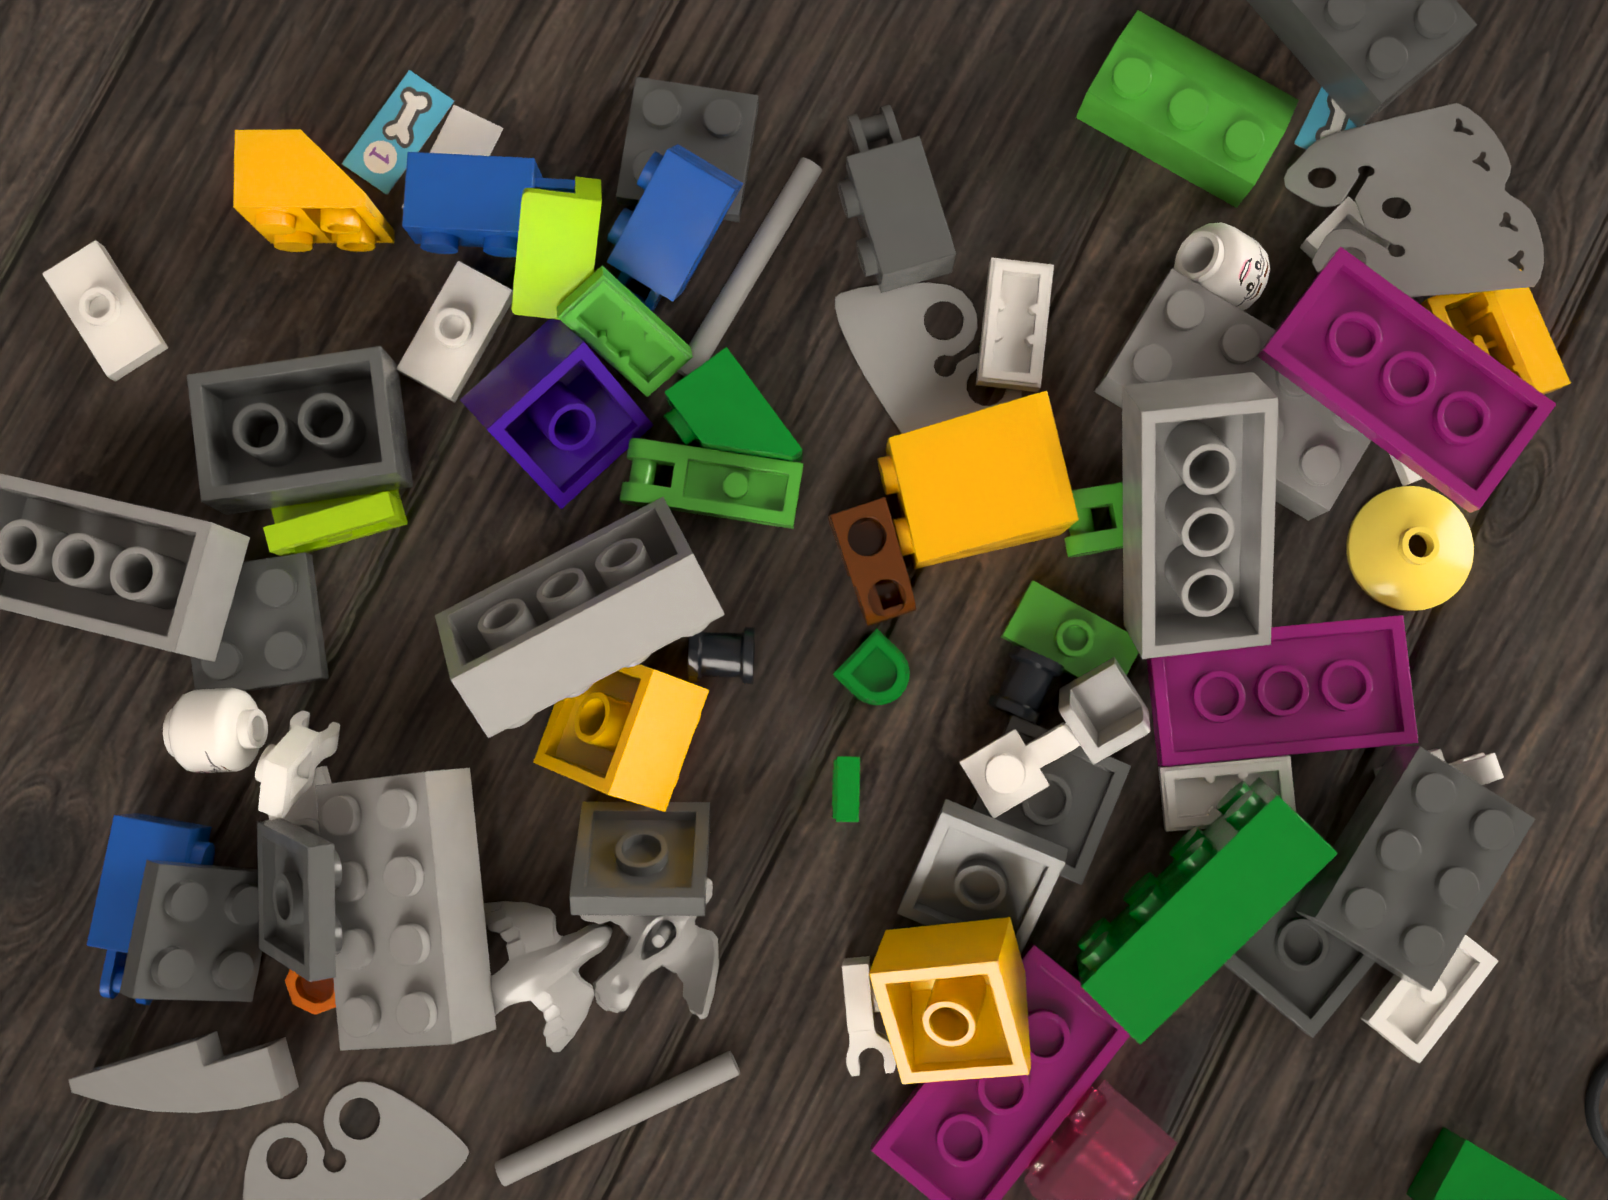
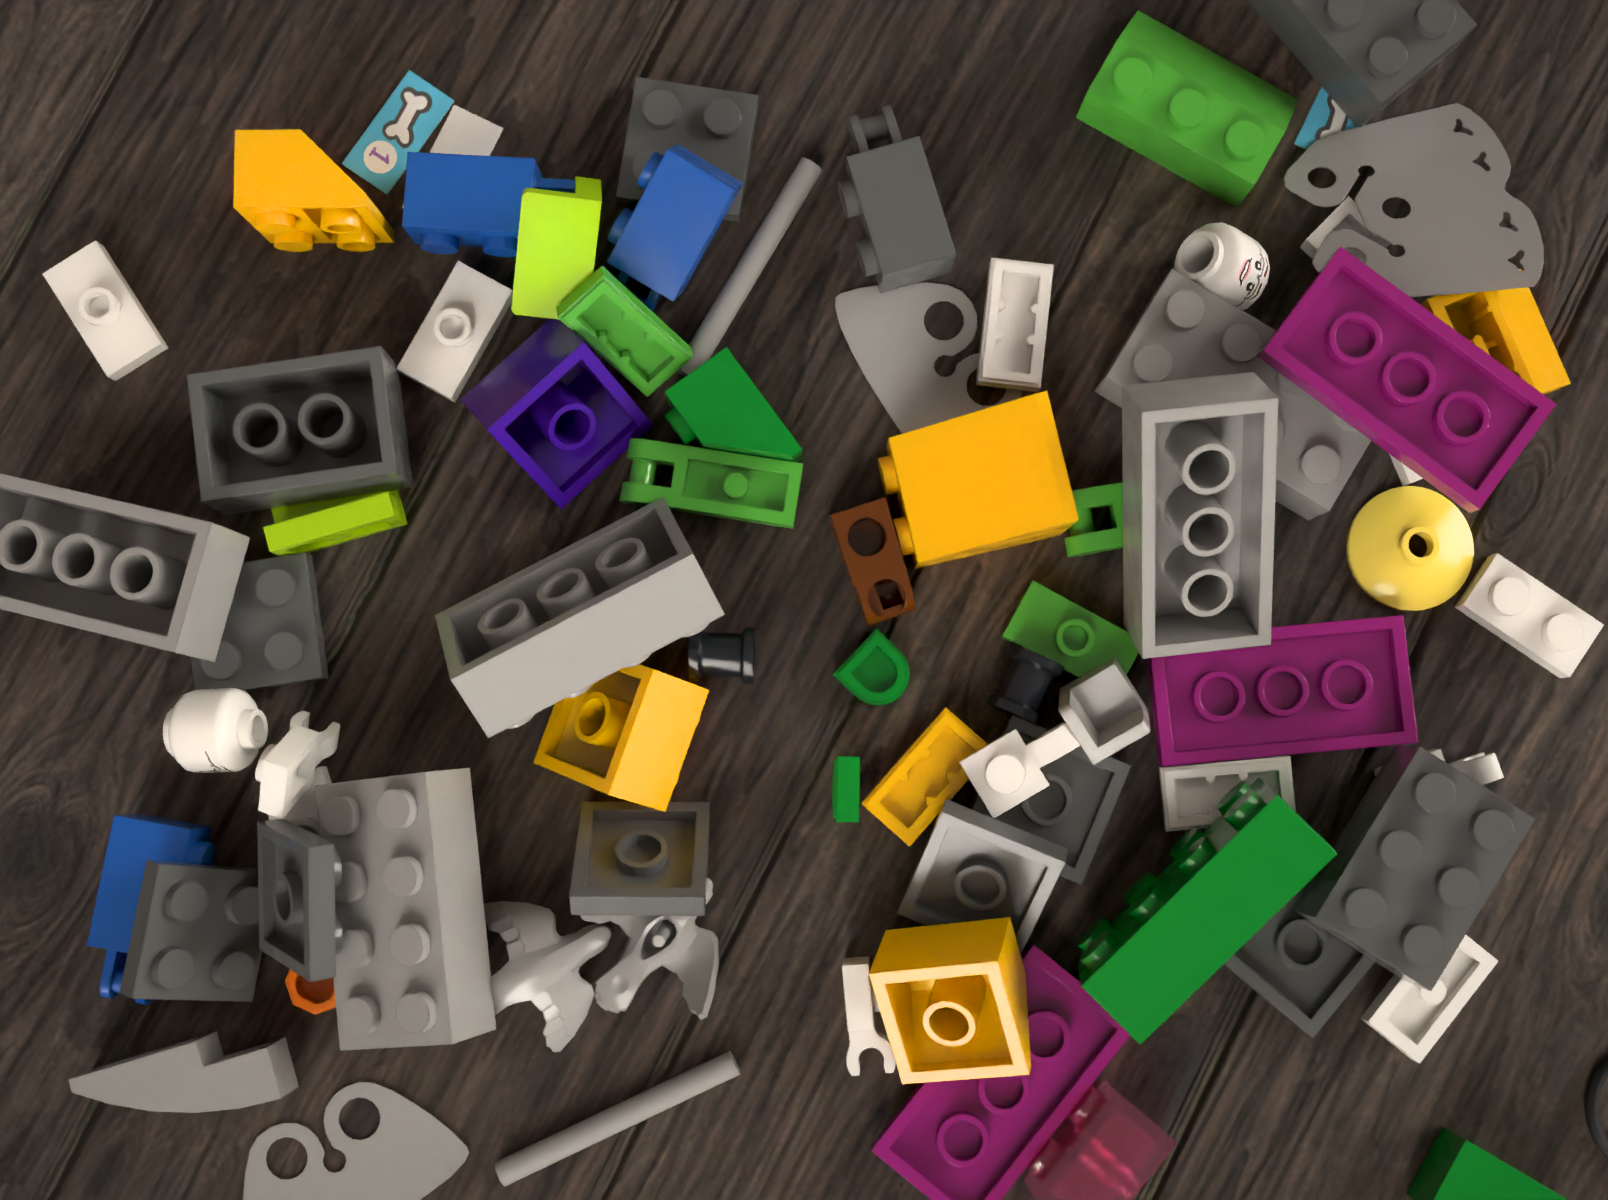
none -> yellow plate [861,707,988,847]
none -> white plate [1455,553,1604,678]

